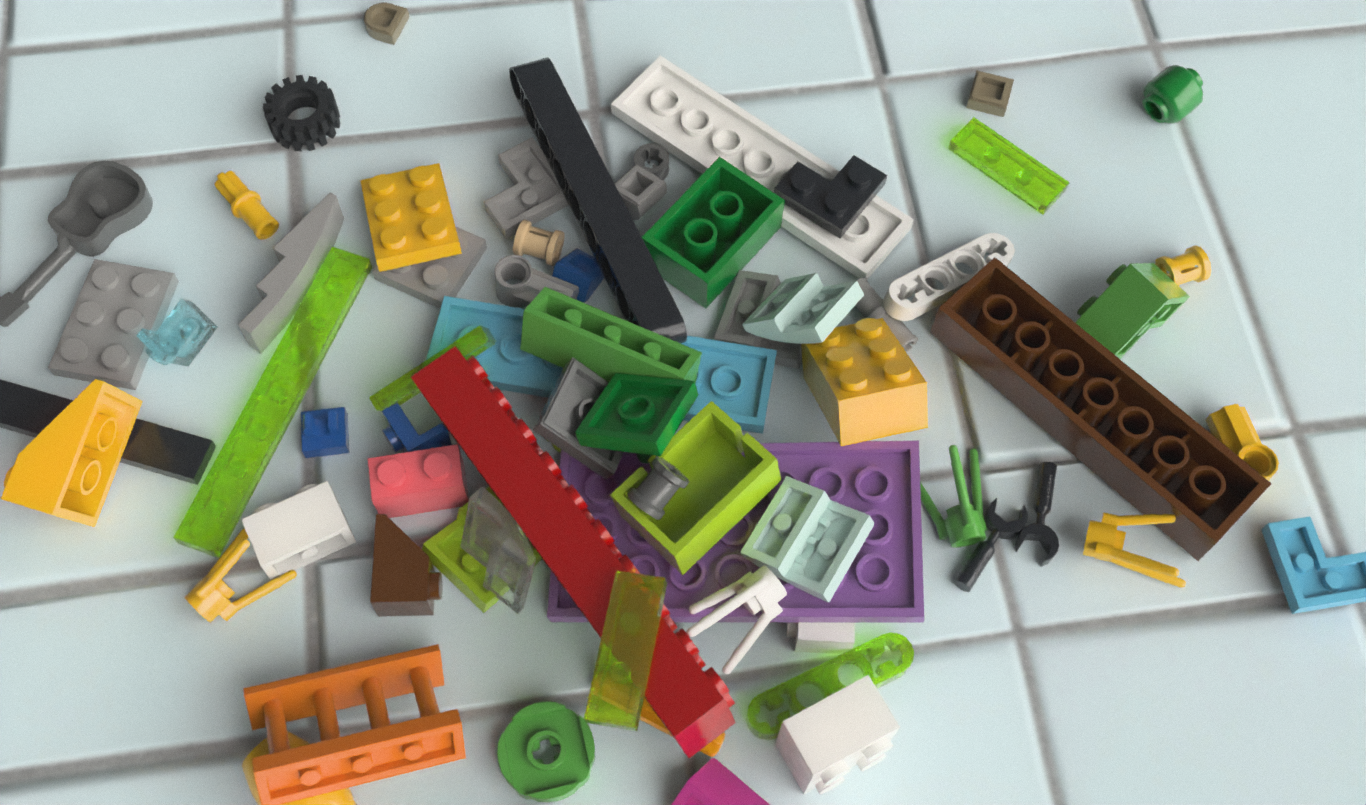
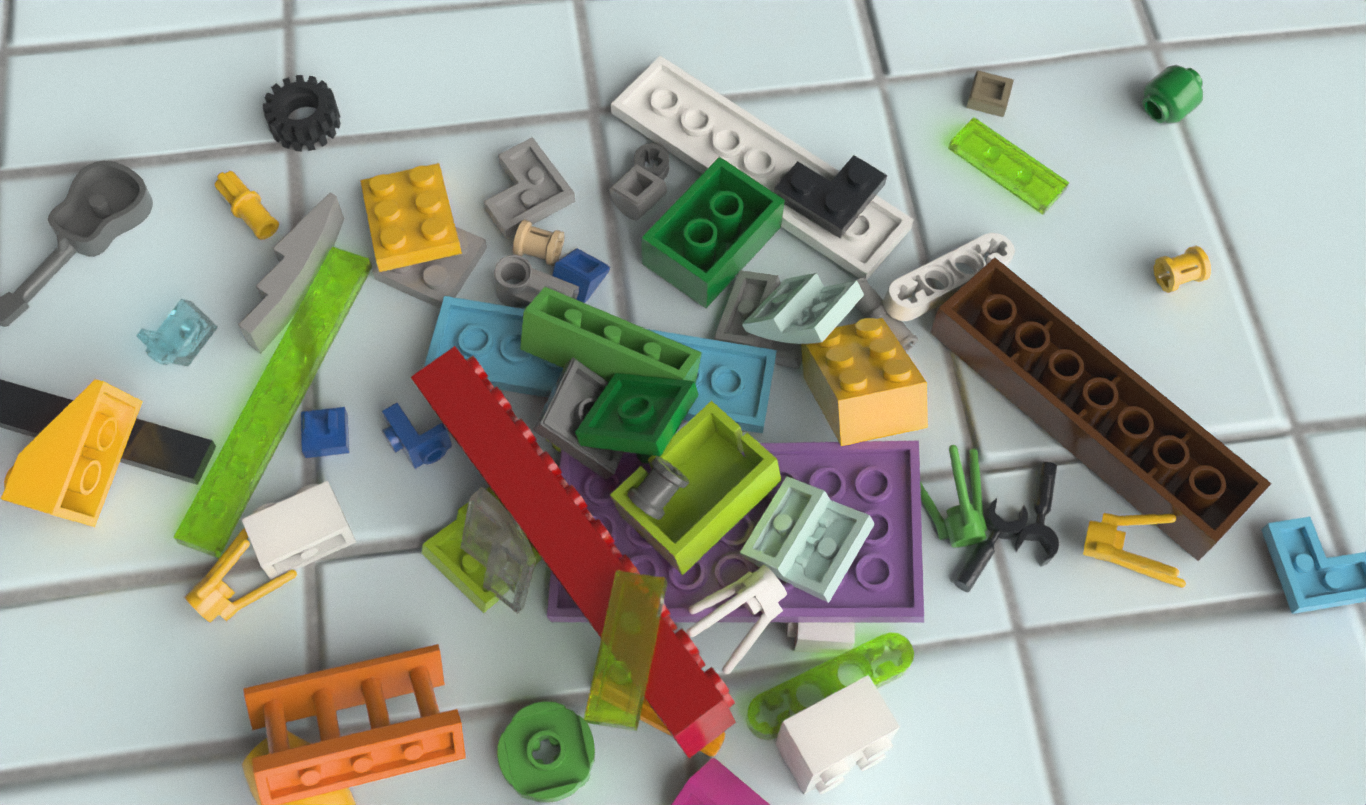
light grey plate [48,259,179,390] -> none
dark tan tile [364,3,410,45] -> none
coral brick [368,444,469,518] -> none
clear neon green tile [369,325,496,411] -> none
reddish brown slope [370,514,443,617] -> none
black beam [509,57,687,343] -> none
bright green brick [1075,263,1190,359] -> none
yellow piece [1205,404,1279,481] -> none

